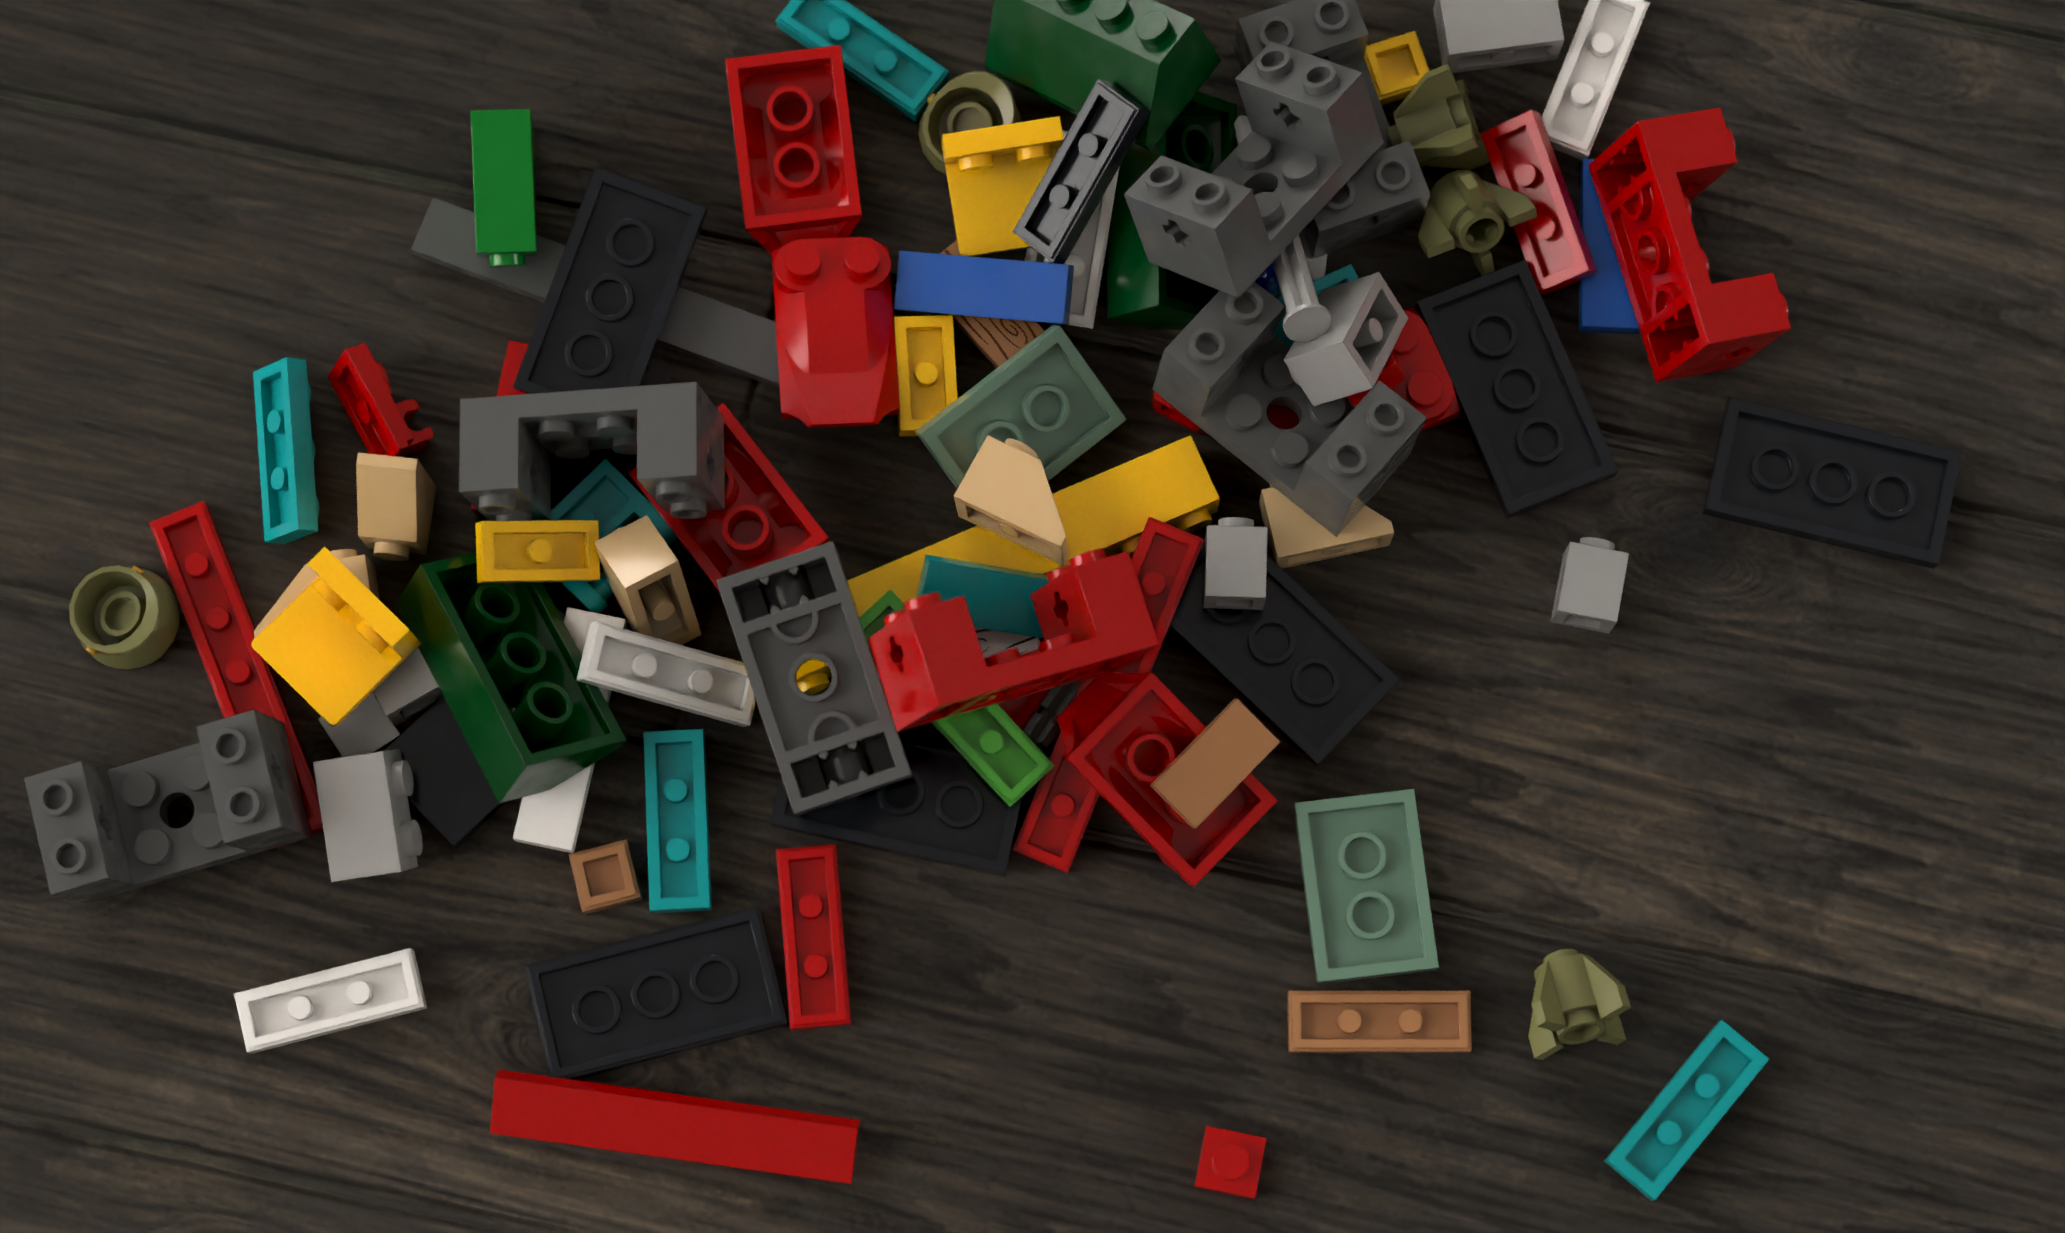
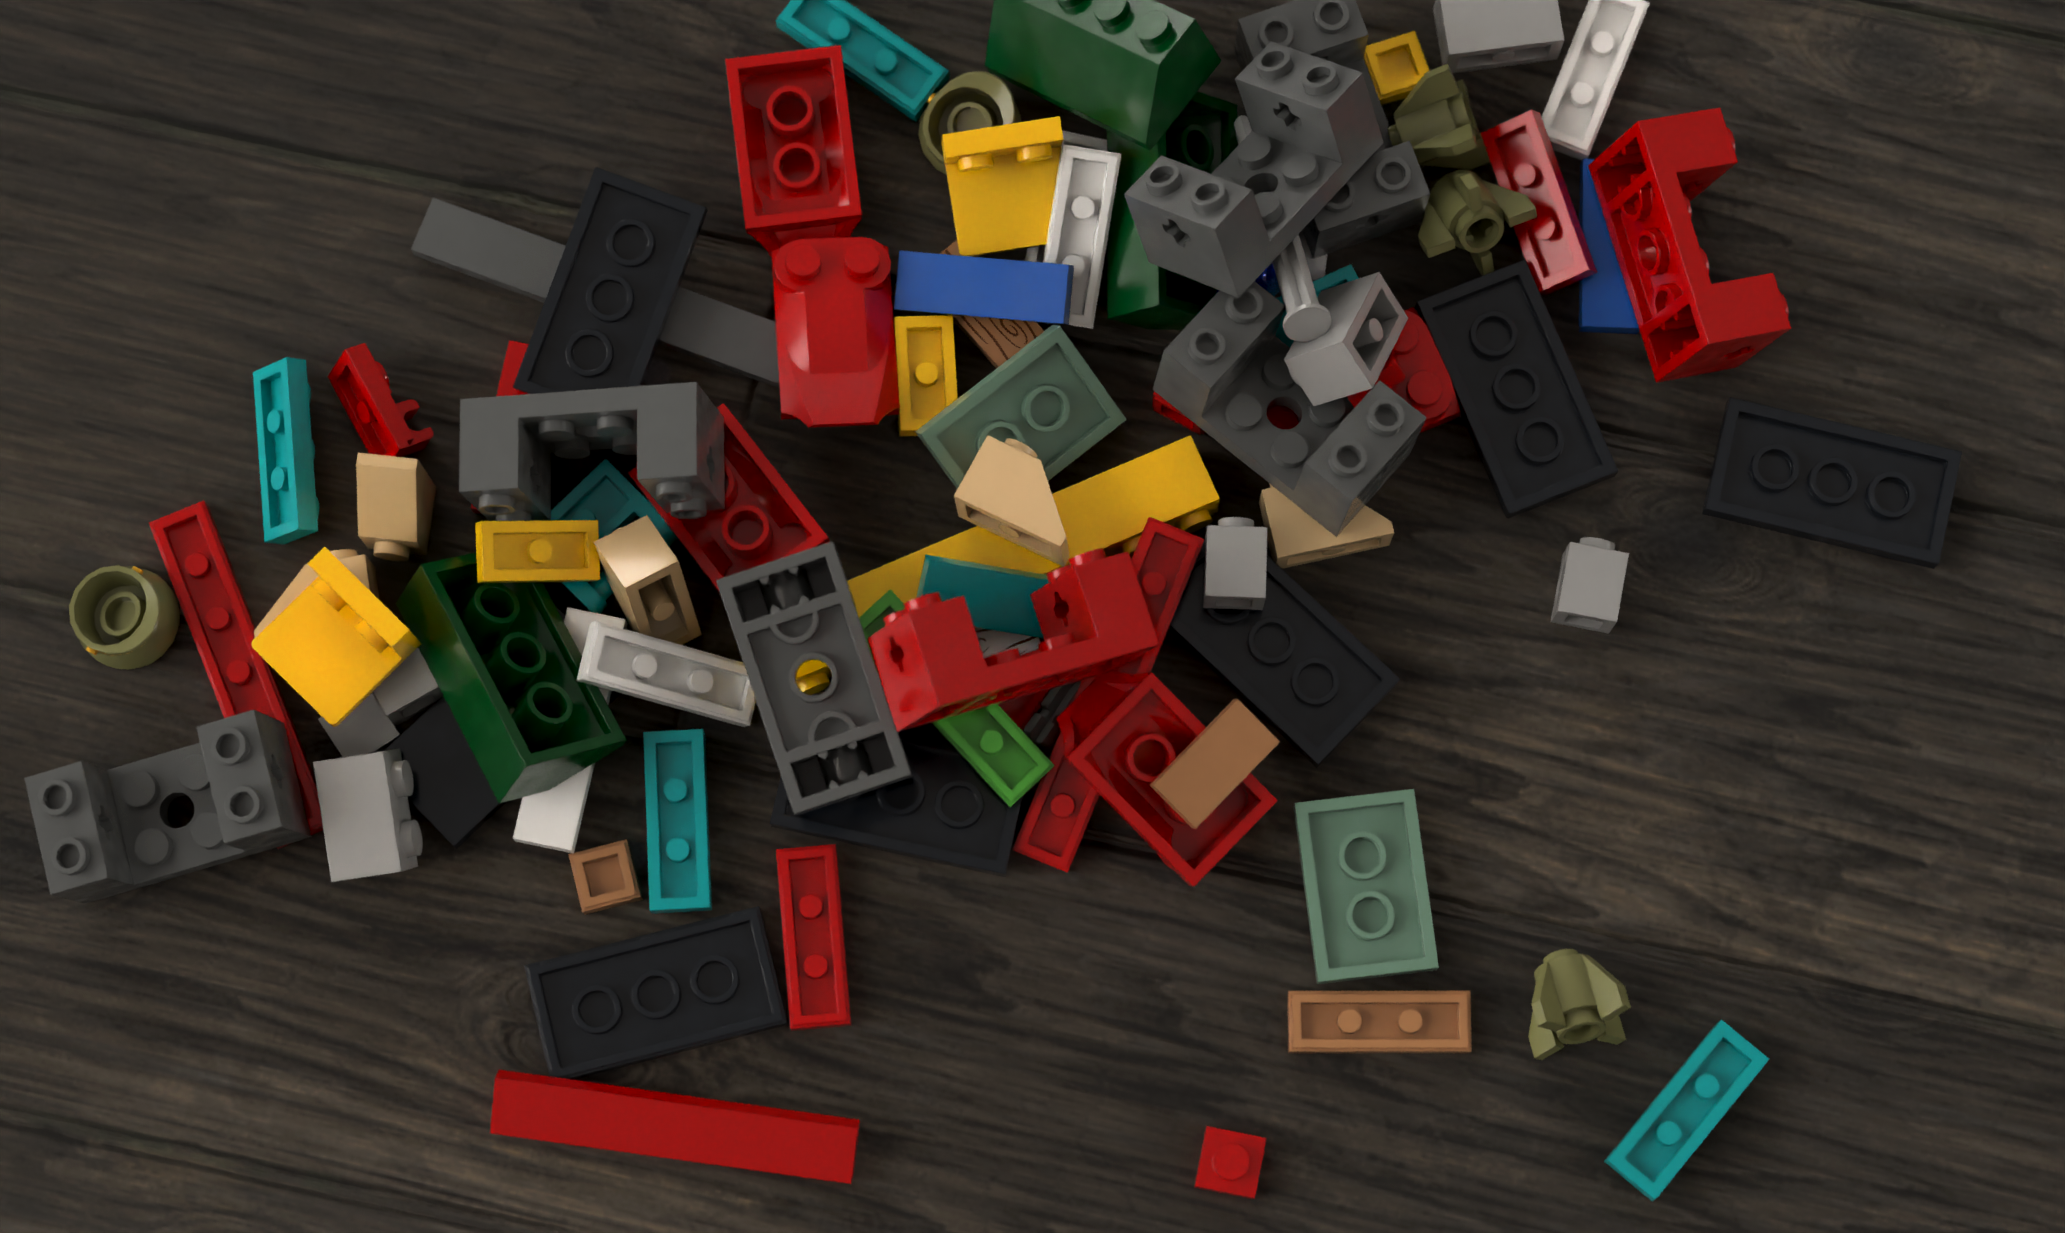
white tile [234,948,427,1054] -> none
green slope [470,109,538,268] -> none
tile [1013,79,1151,264] -> none

